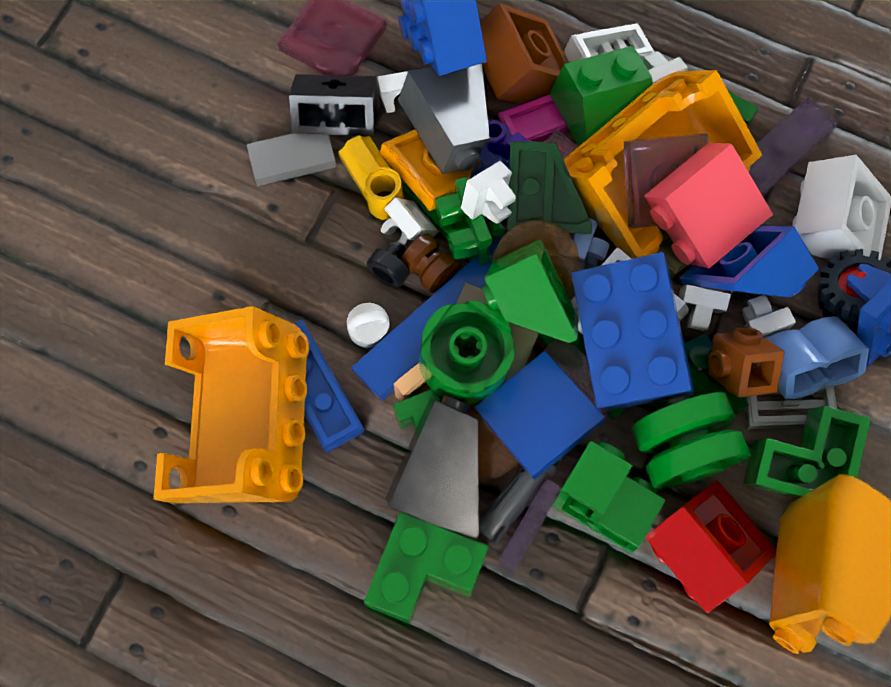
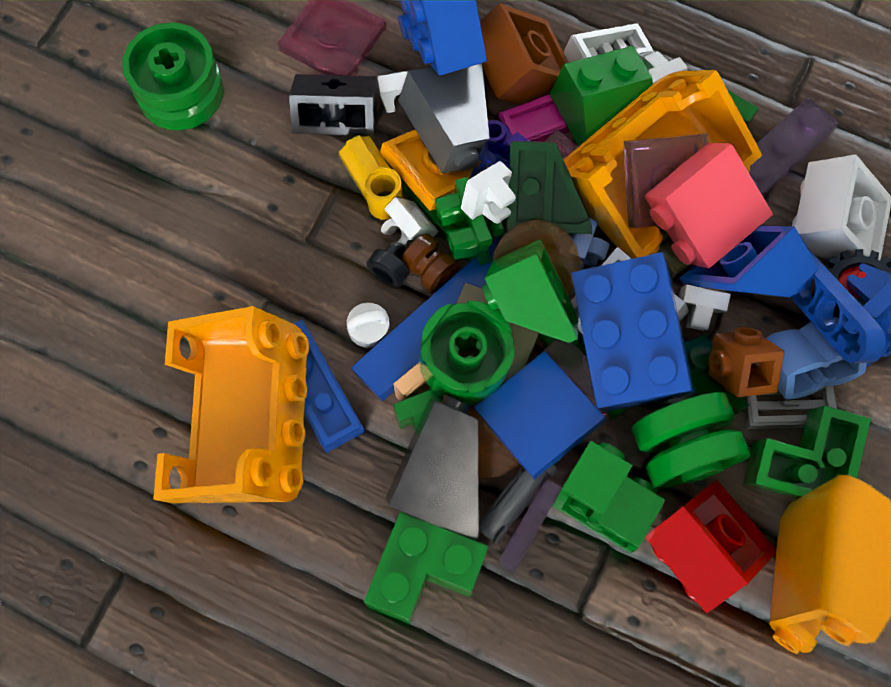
light grey tile [246,133,336,186] -> none
white tile [742,295,796,338] -> none
none -> green wheel [122,22,224,131]
none -> blue beam [790,248,886,363]

